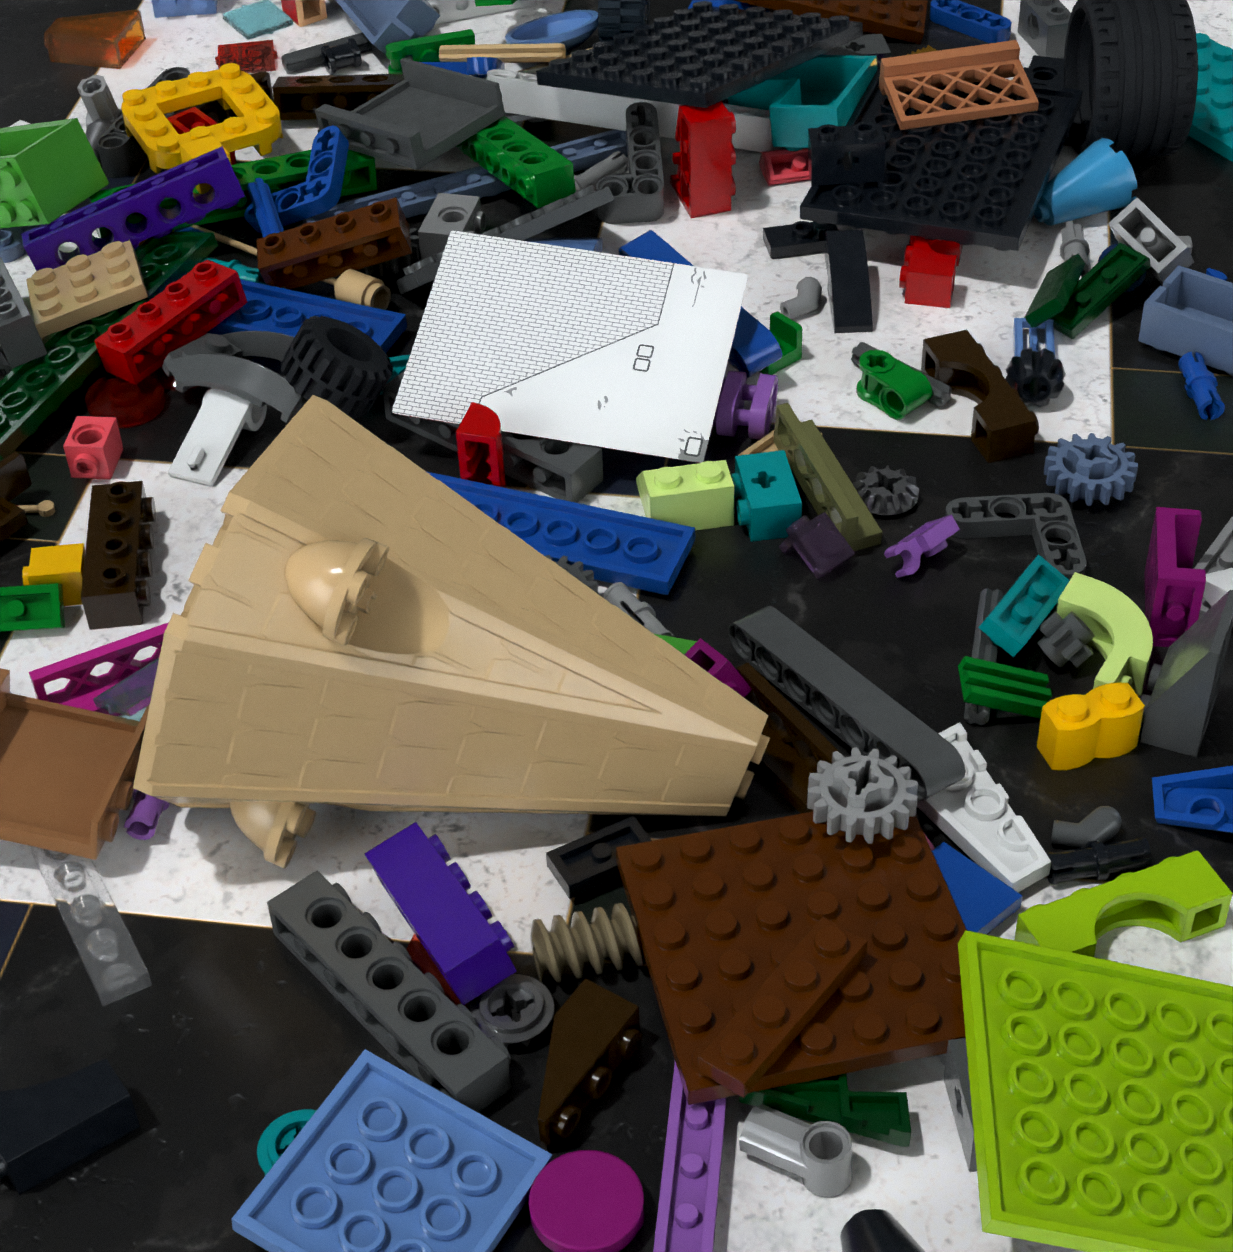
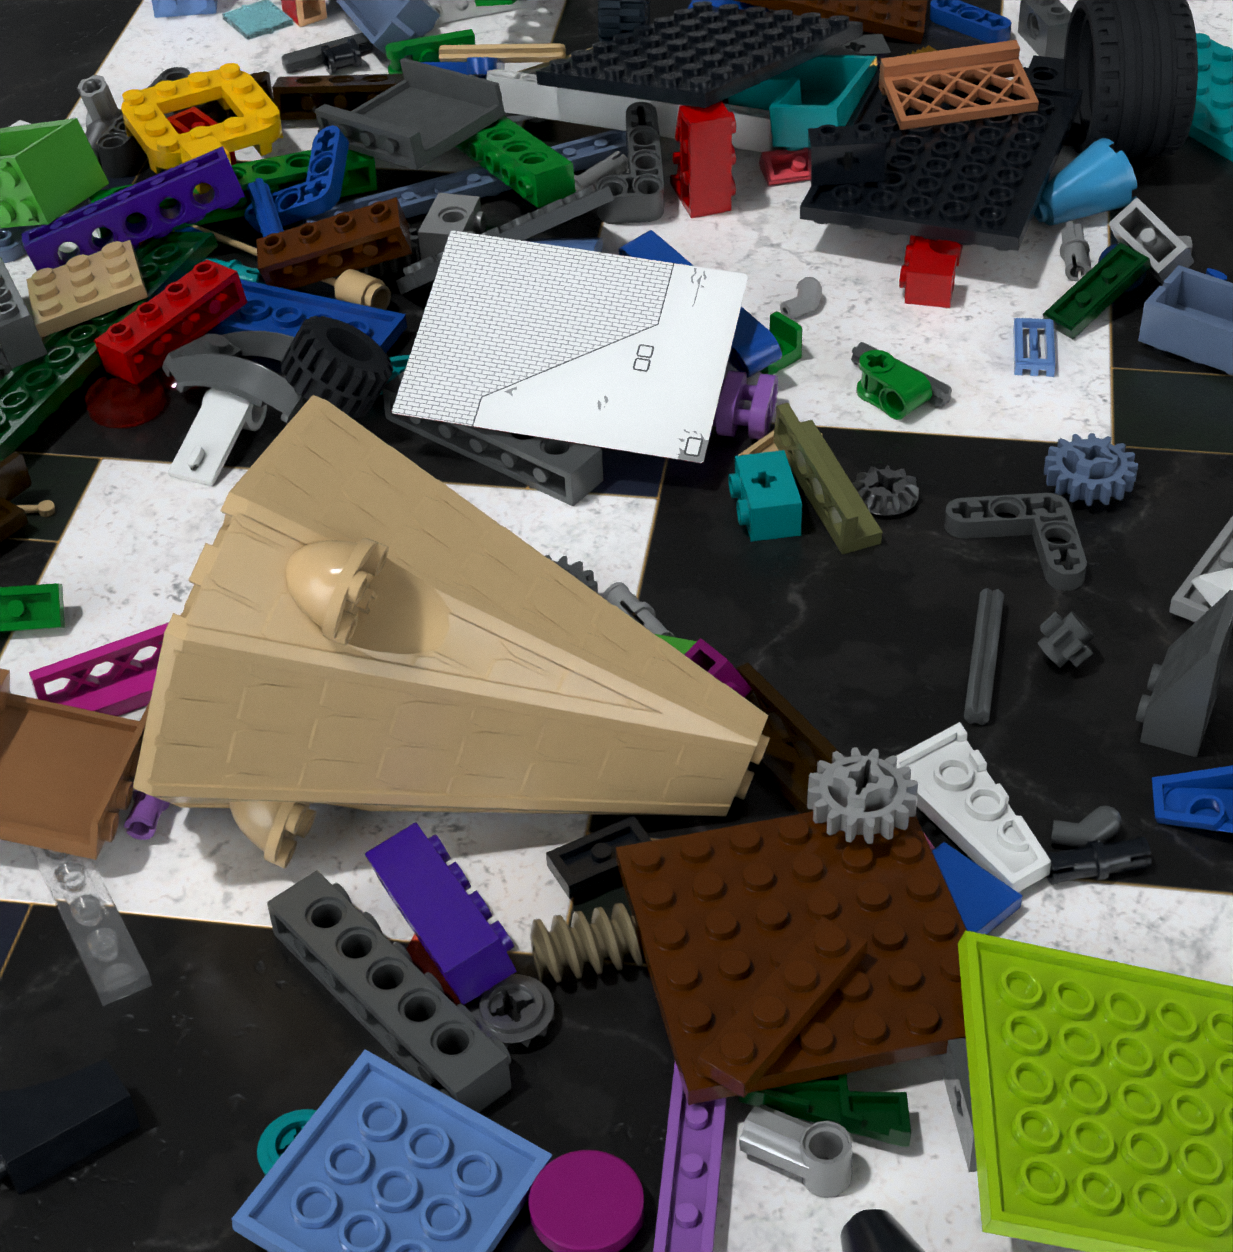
yellow brick [22,543,85,606] -> none
clear orange slope [44,10,146,69] -> none
coral brick [63,416,123,480] -> none
dark brown brick [81,481,156,630] -> none
clear light blue piece [93,658,159,716] -> none
clear red piece [215,40,278,73] -> none
blue plate [426,471,695,595] -> none
red brick [456,402,506,488] -> none
medium blue dish [505,10,598,56] -> none
dark brown slope [538,978,642,1152] -> none
yellowish green slope [636,460,734,531] -> none
dark grey beam [728,606,966,801] -> none
black plate [763,221,839,259] -> none
clear purple bracket [779,512,855,579] -> none
black slope [825,230,873,333] -> none
medium lavender plate [884,514,960,578] -> none
dark brown arch [921,329,1039,463] -> none
green tile [958,656,1052,719] -> none
teal plate [978,554,1070,657] -> none
black piece [1005,347,1066,407] -> none
lime arch [1014,850,1233,957] -> none
dark green tile [1024,253,1086,328] -> none
yellow brick [1037,683,1145,770] -> none
yellowish green arch [1057,572,1153,695] -> none
magenta panel [1144,507,1206,647] -> none
blue pin [1178,352,1225,420] -> none

